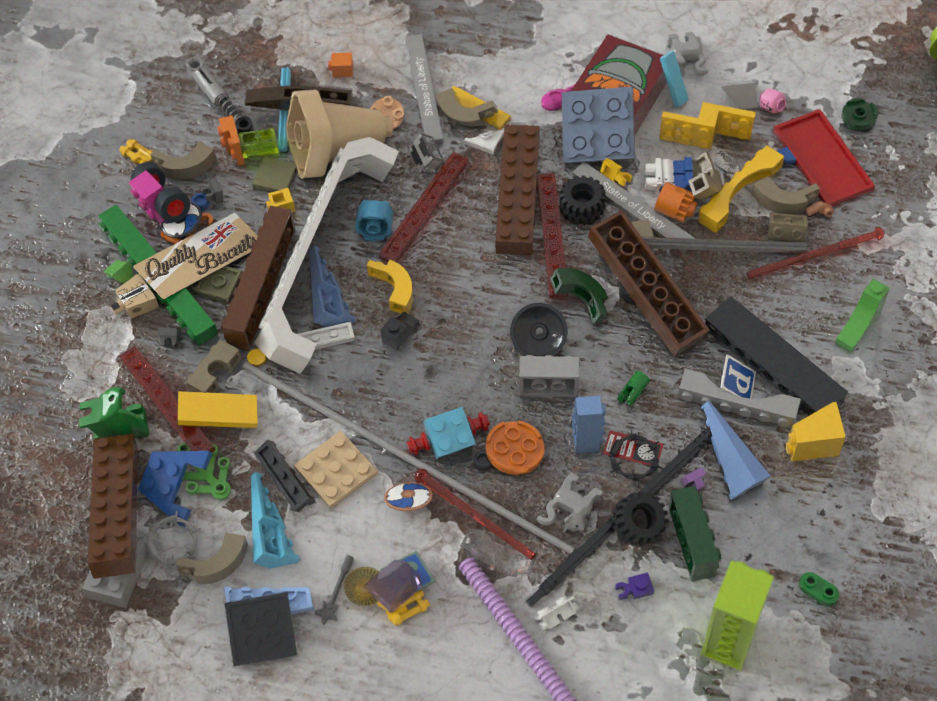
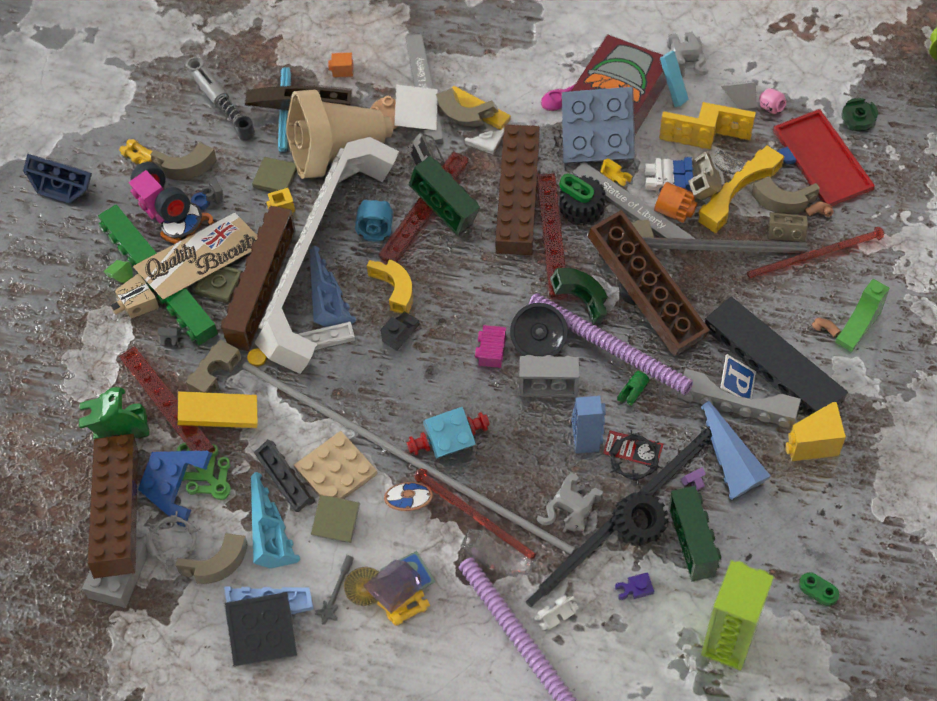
orange plate [217,115,245,166] -> none
clear neon green brick [239,128,279,158] -> none
black tile [473,450,493,471] -> none
orange tile [485,420,545,475] -> none
none -> dark blue wedge [23,154,92,203]
none -> olive tile [311,495,360,543]
none -> white sticker [395,85,438,130]
none -> dark green brick [408,156,480,236]
none -> dark pink brick [475,325,506,368]
none -> lavender piece [529,293,693,395]
none -> green plate [559,174,594,203]
none -> nougat arm [812,317,841,338]

